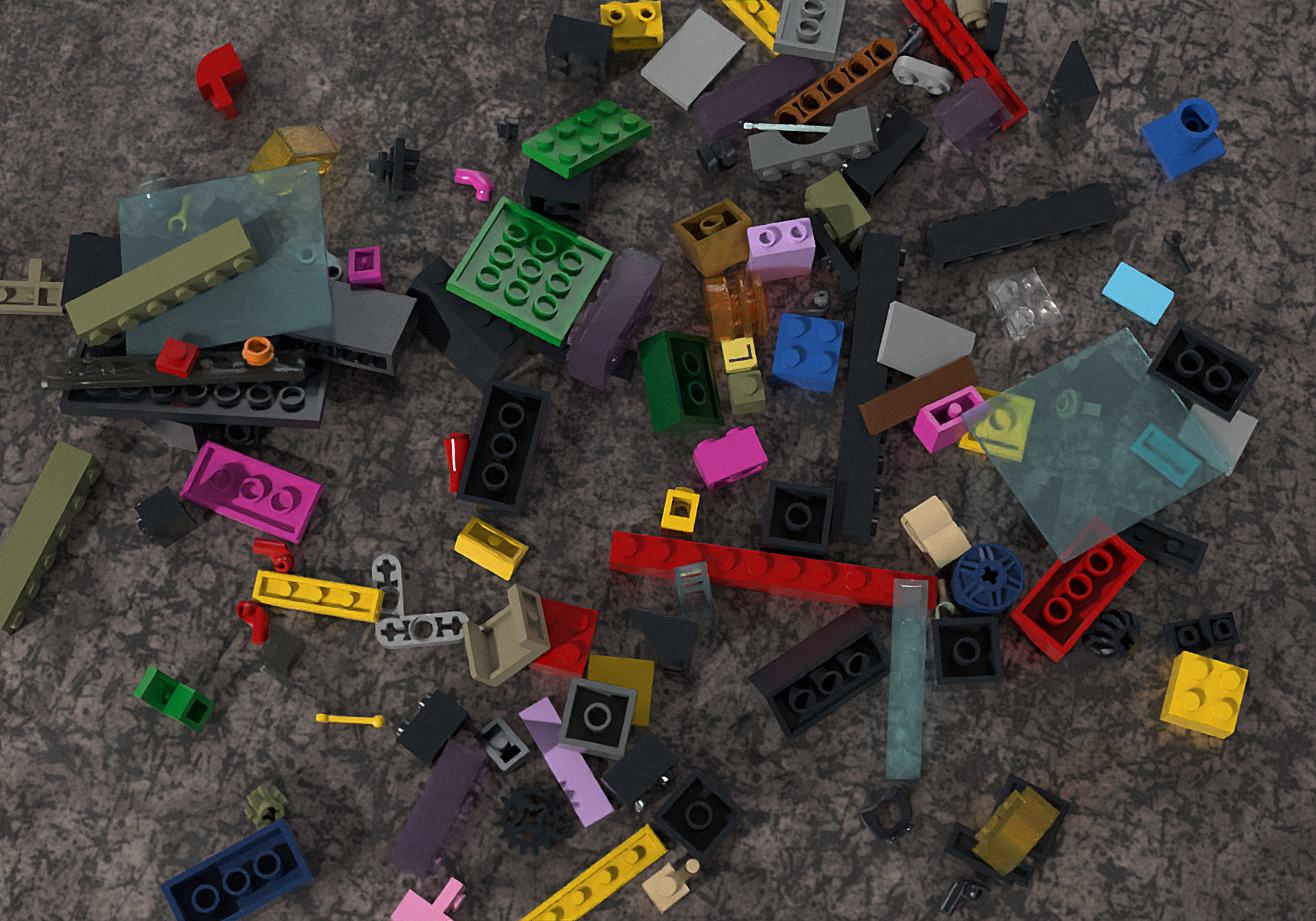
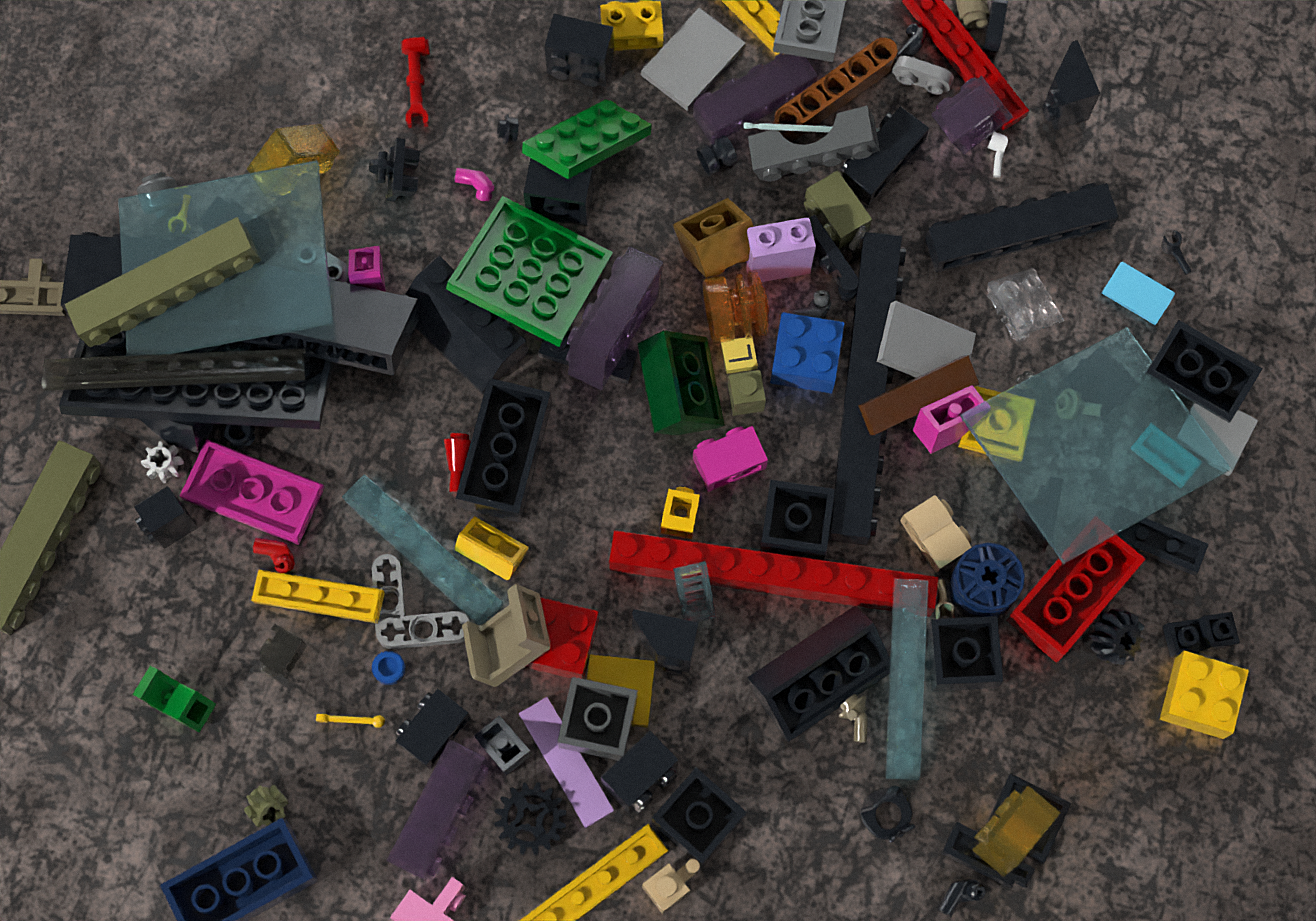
red plate [155,337,200,379] -> none
red brick [196,43,248,120] -> none
red arm [236,600,270,645] -> none
orange plate [242,336,274,366] -> none
blue plant [1140,98,1227,181] -> none
none -> white gear [141,441,184,484]
none -> clear light blue plate [342,474,503,625]
none -> blue tile [372,651,406,685]
none -> red piece [401,37,430,128]
none -> dark tan plate [838,694,868,742]
none -> white hand [988,132,1008,177]

